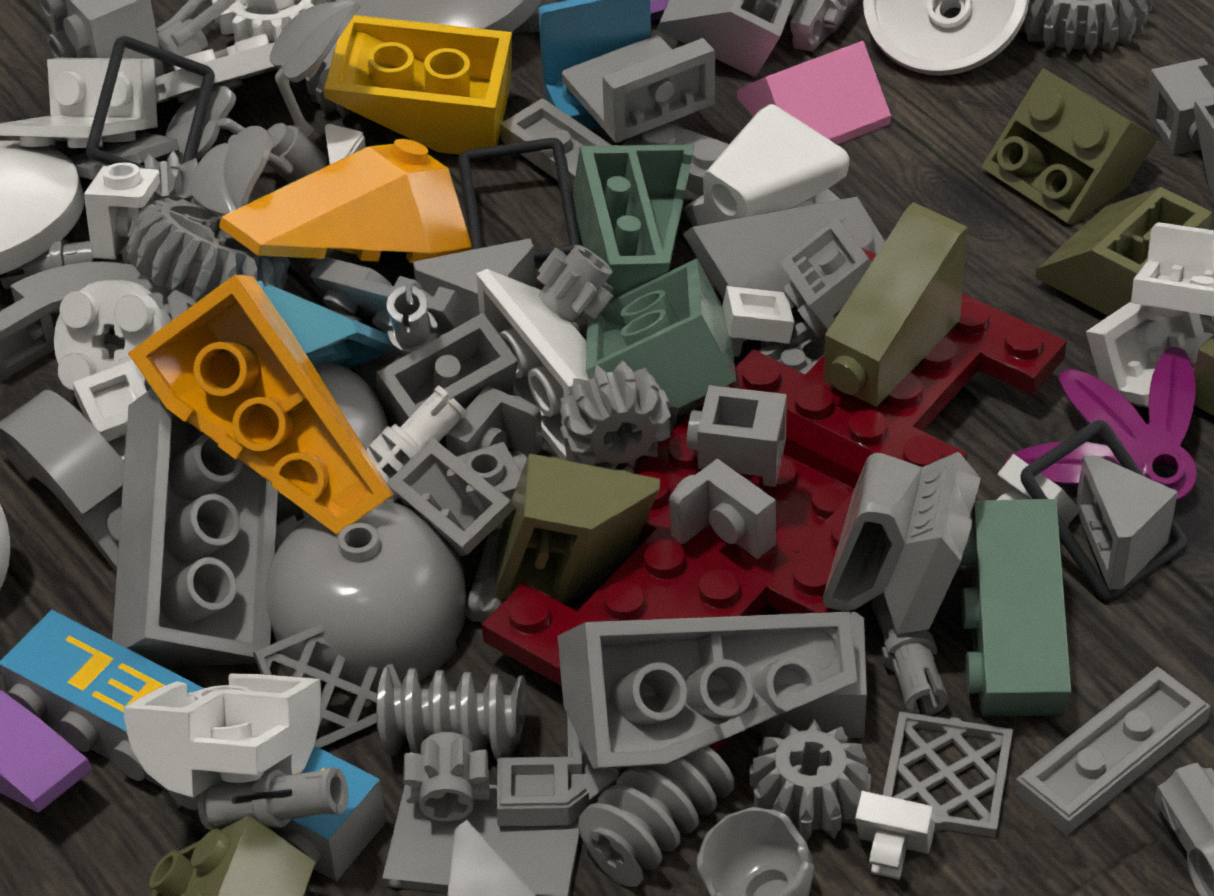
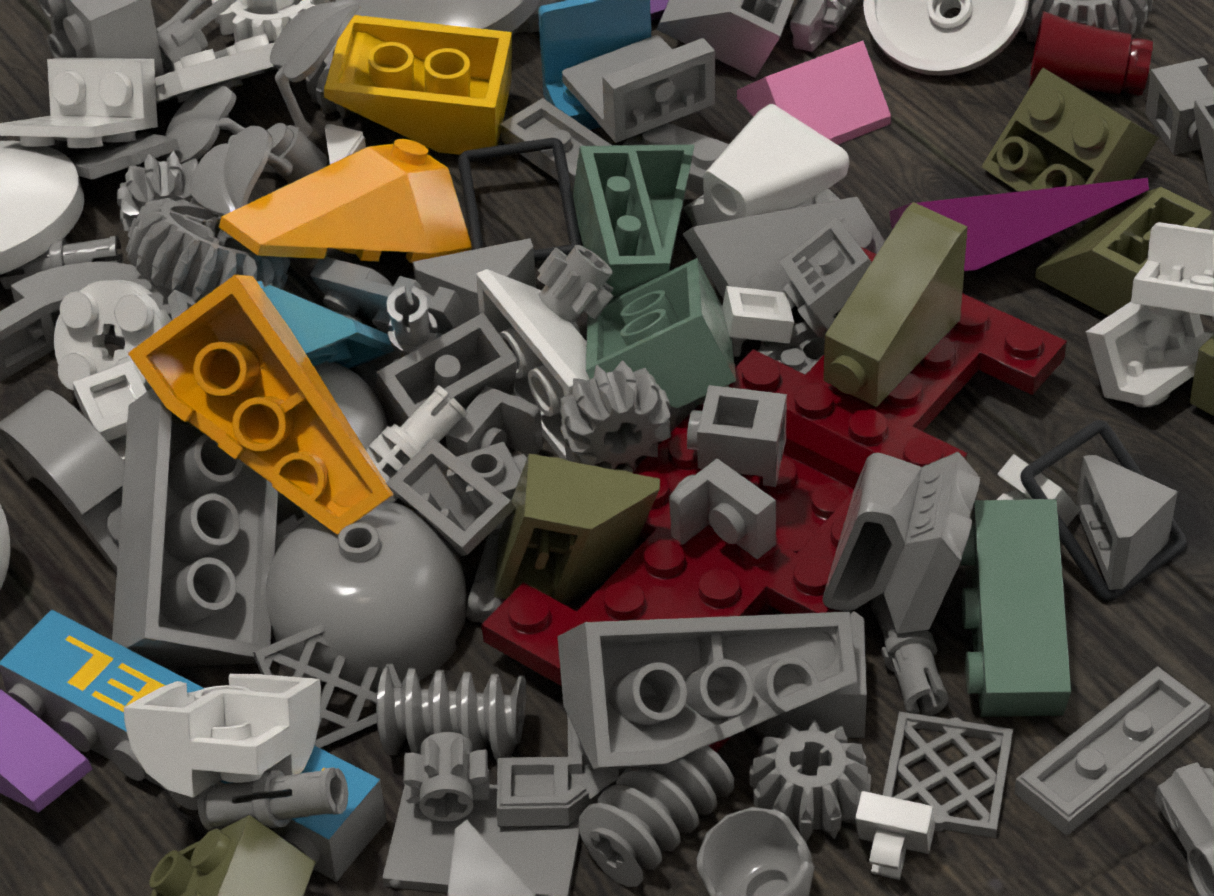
white bracket [84,163,160,259] -> none
black piece [86,36,215,168] -> none
magenta plant [1005,347,1197,502] -> none
none -> magenta wedge [889,178,1149,272]
none -> dark red plant [1028,11,1153,96]

